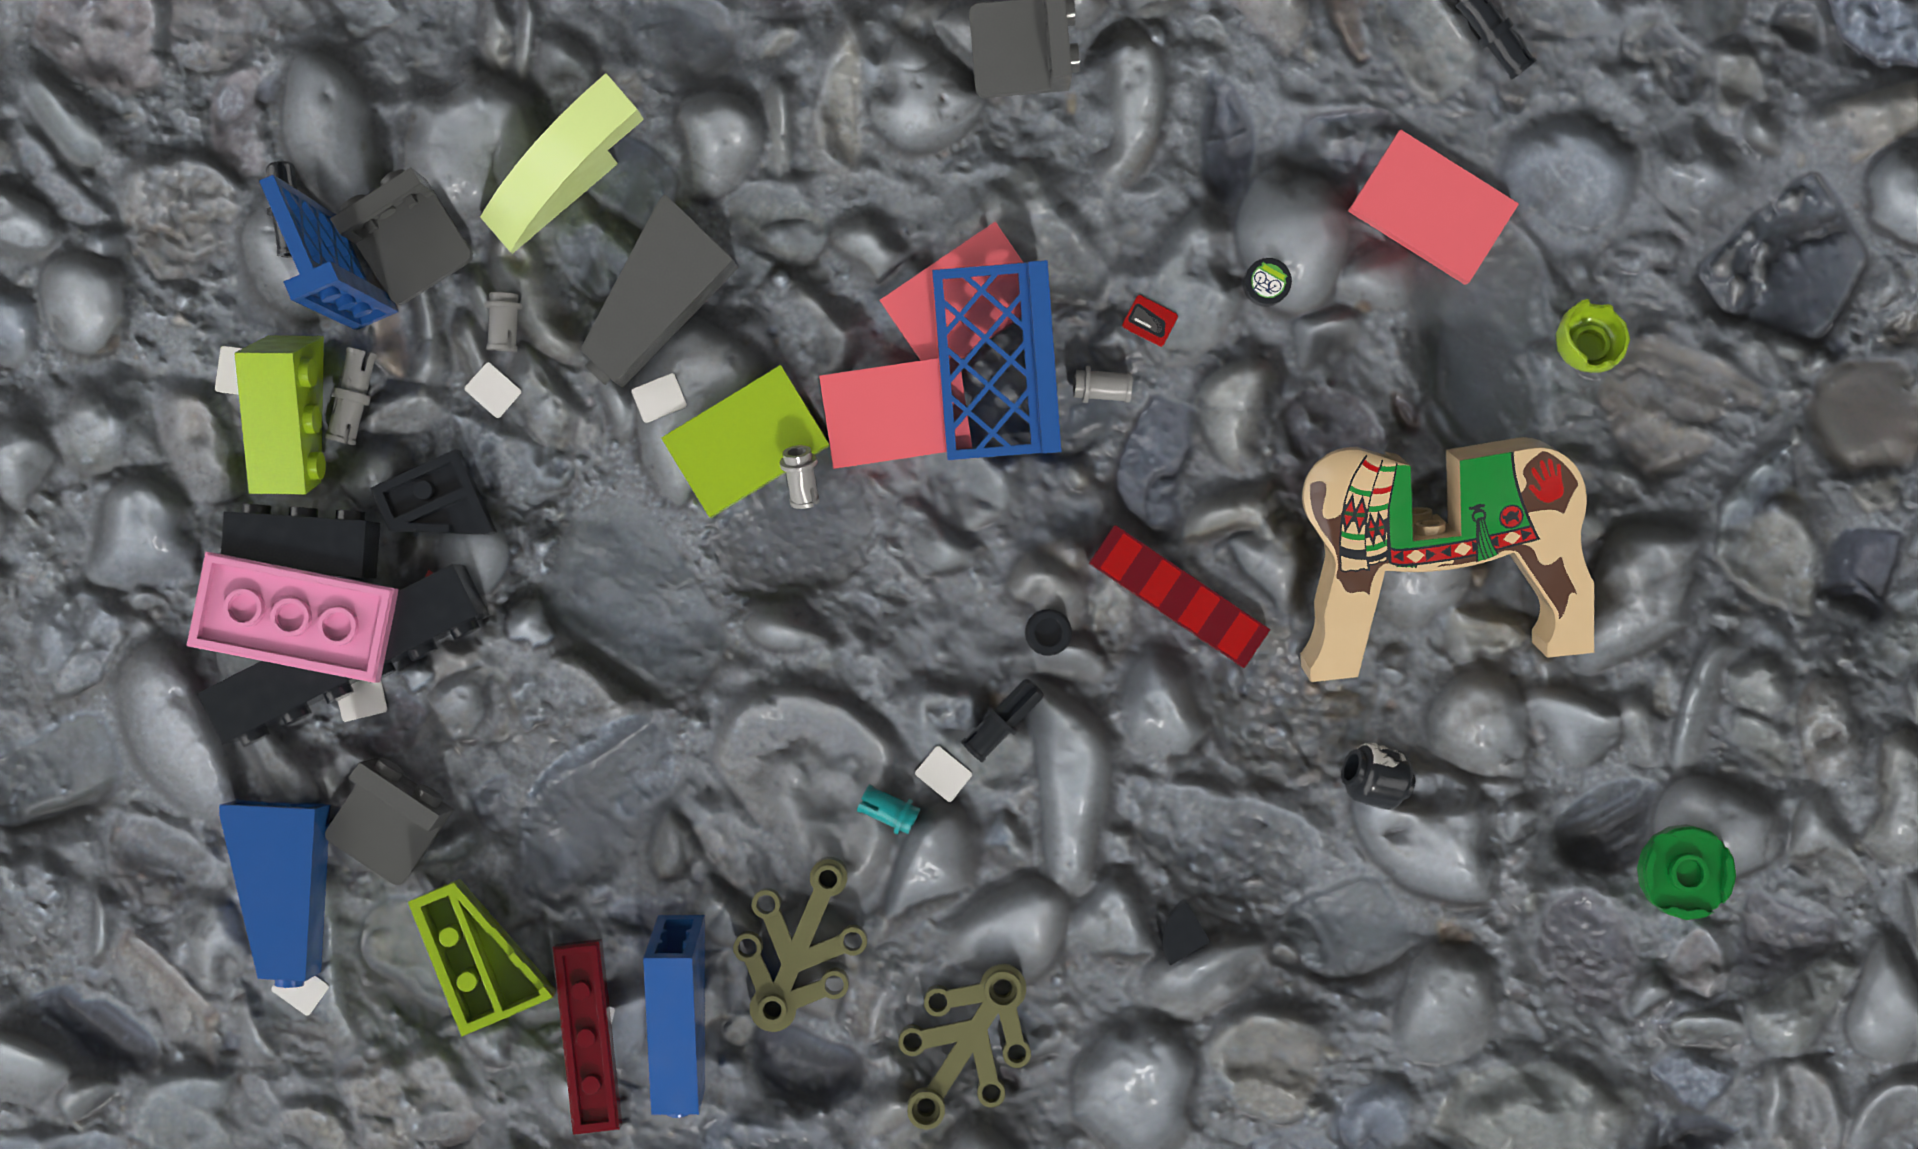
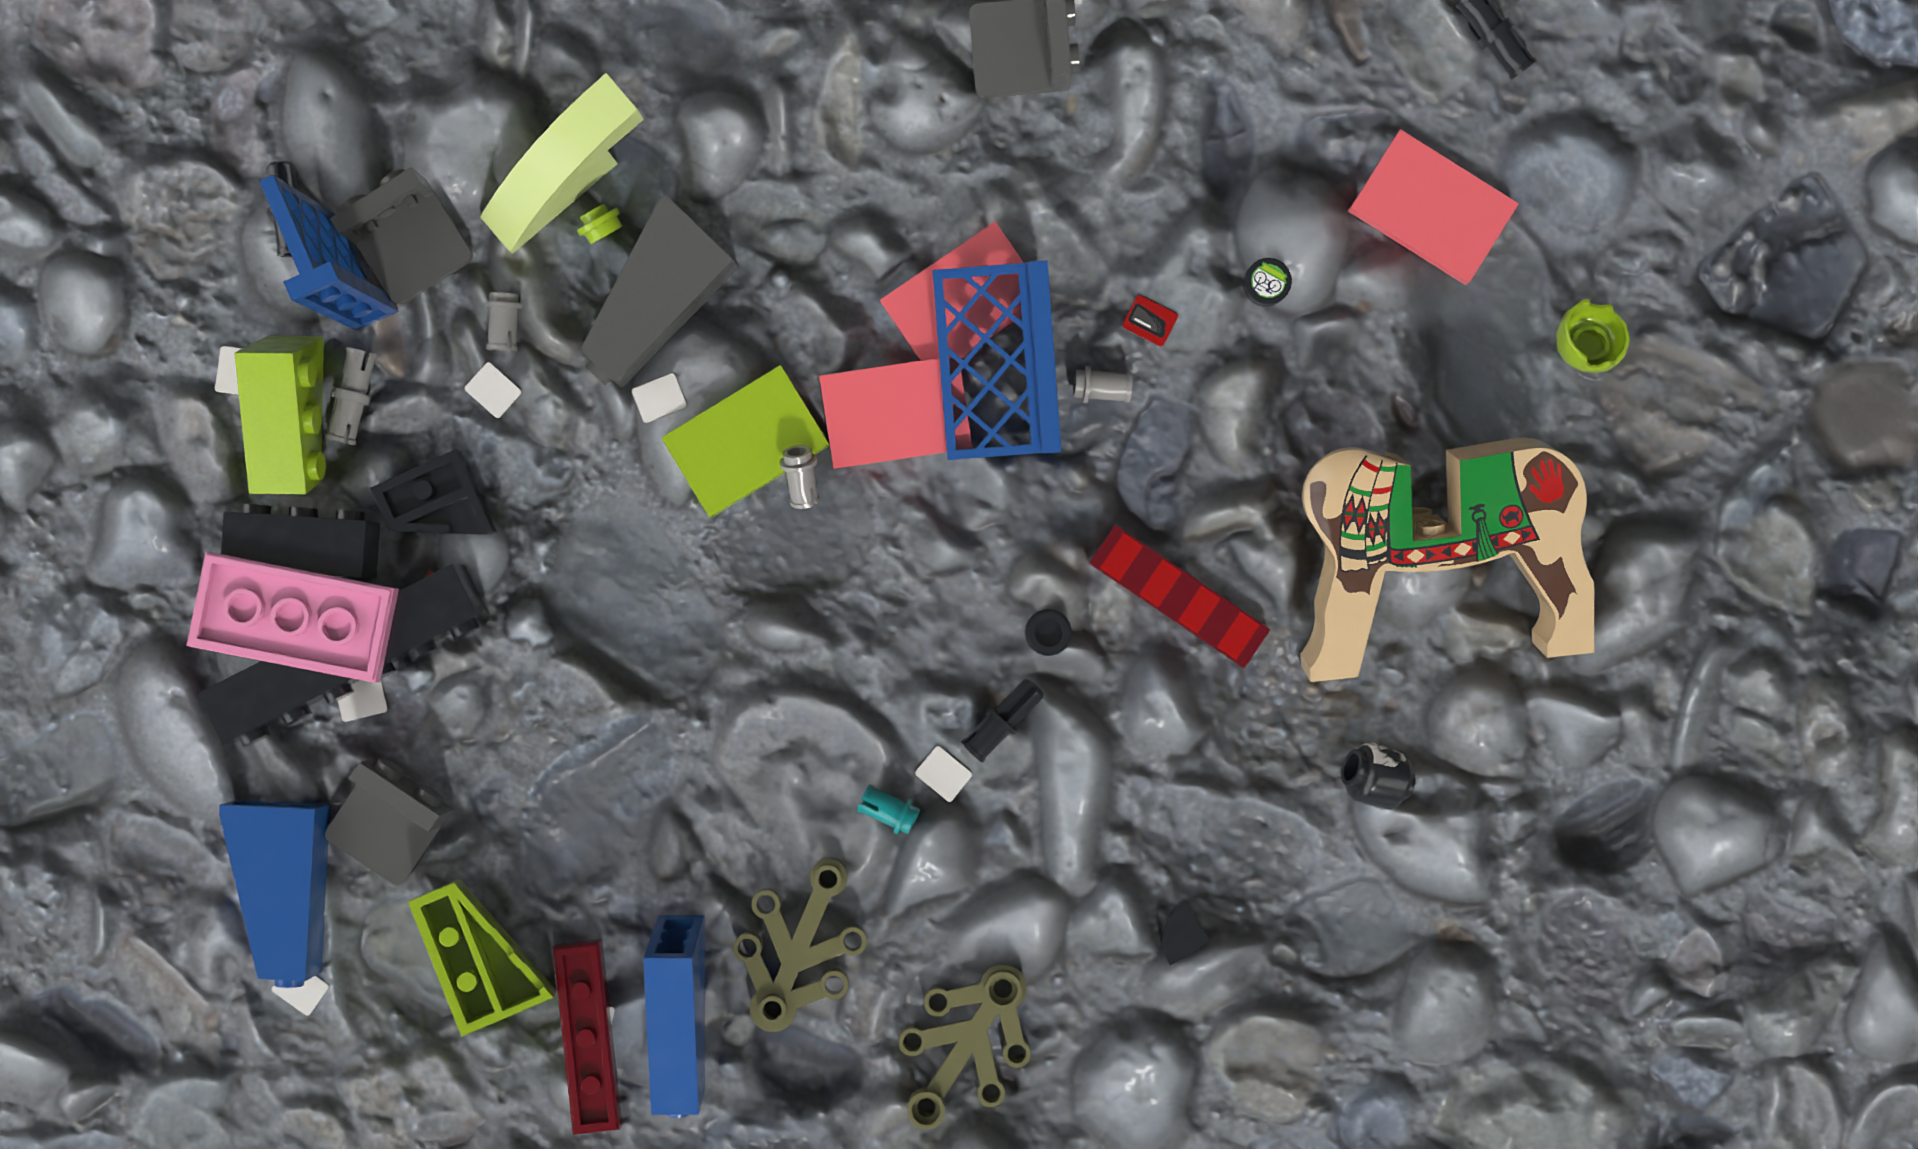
green tile [1637,824,1736,920] -> none
none -> lime plate [577,204,623,244]

